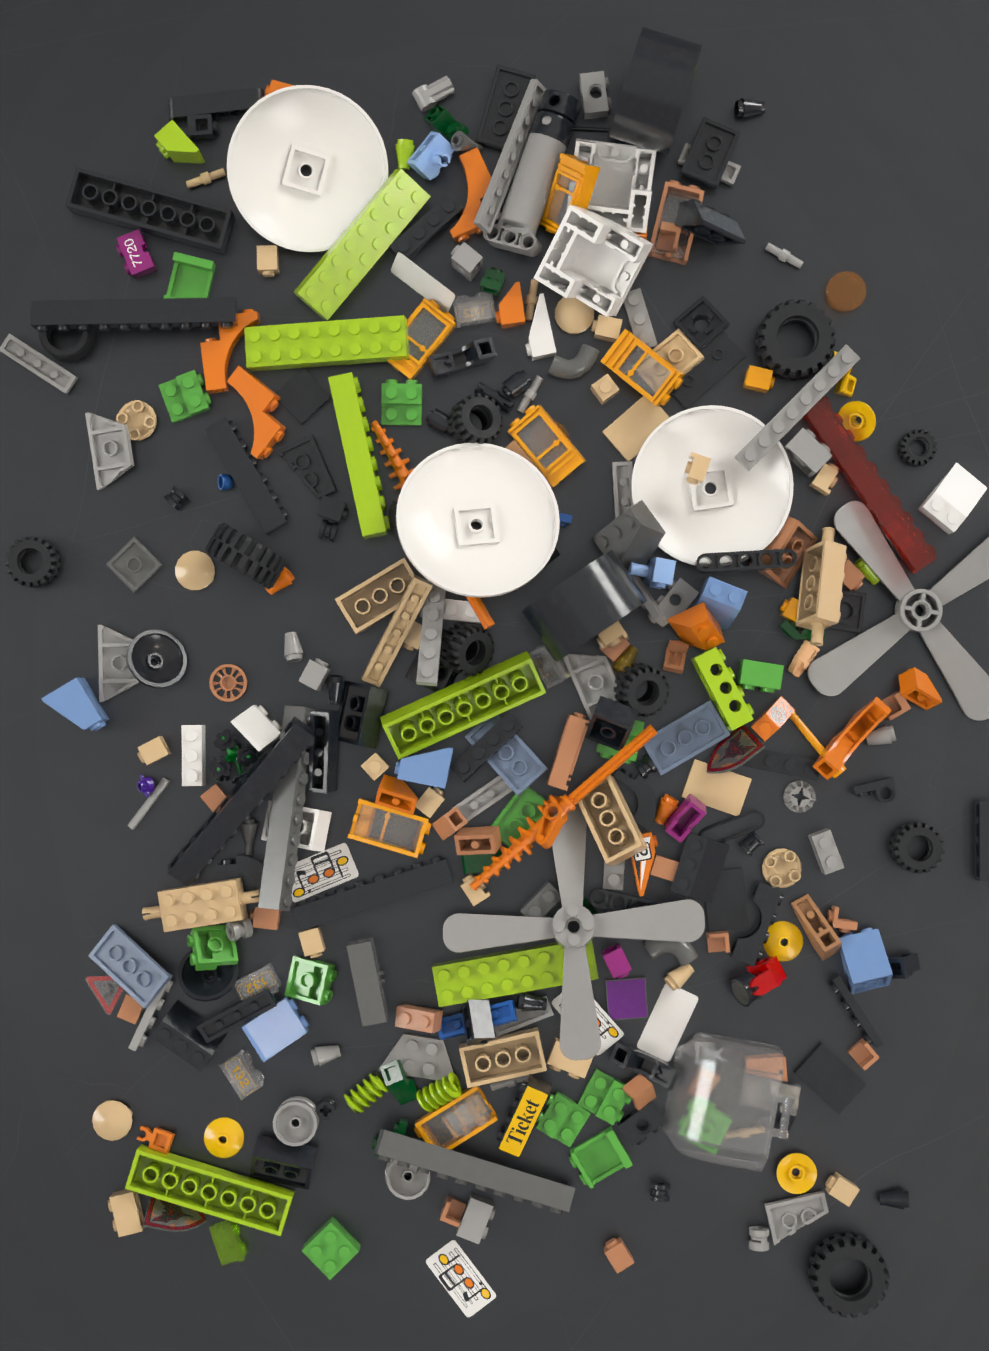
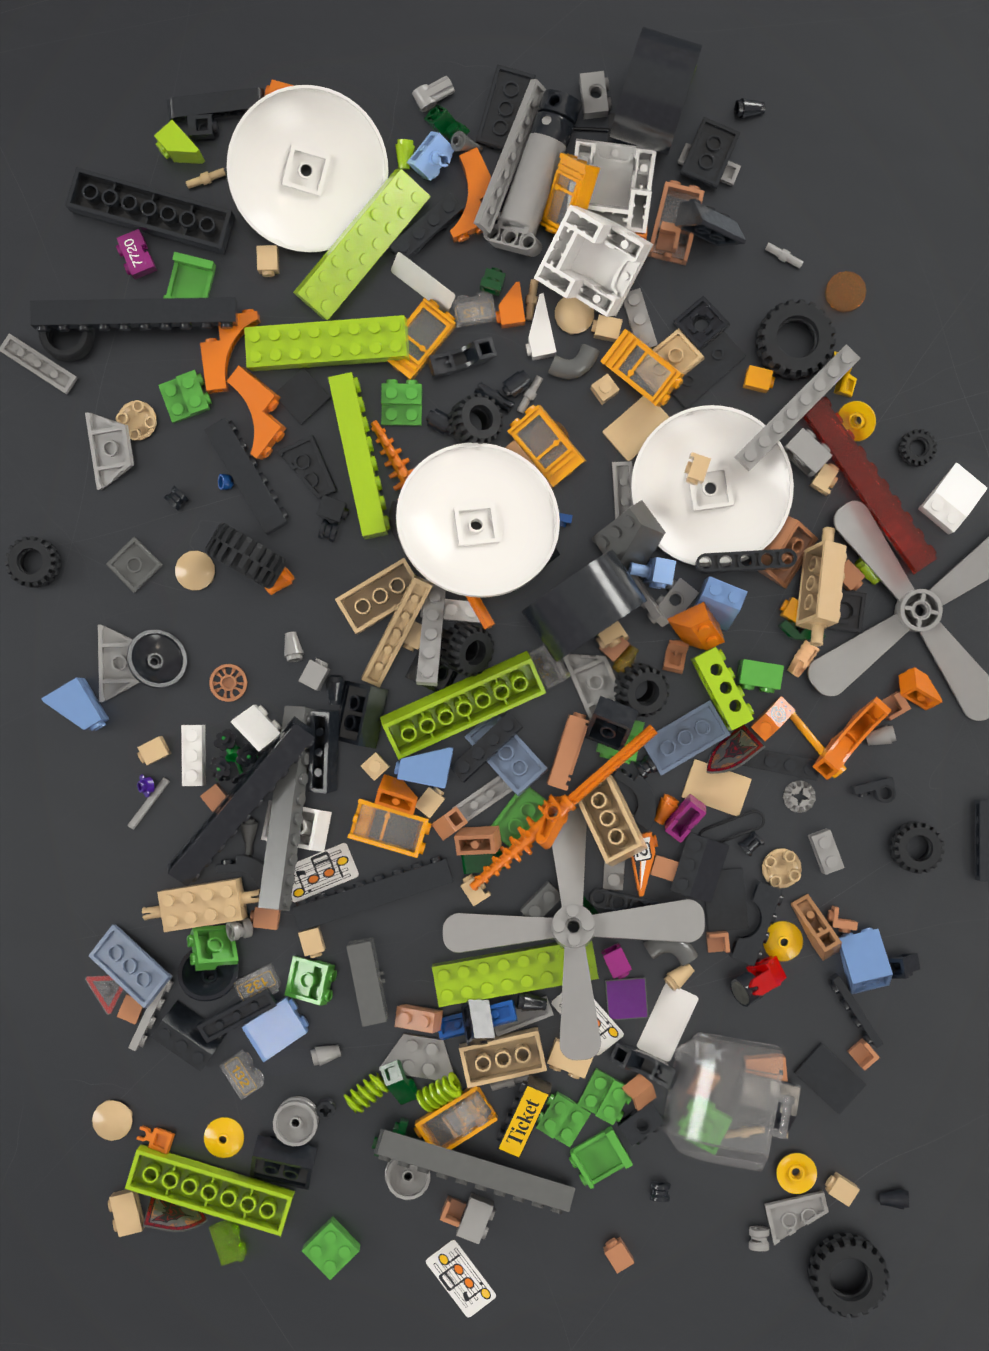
light grey brick [451,242,483,282] -> none

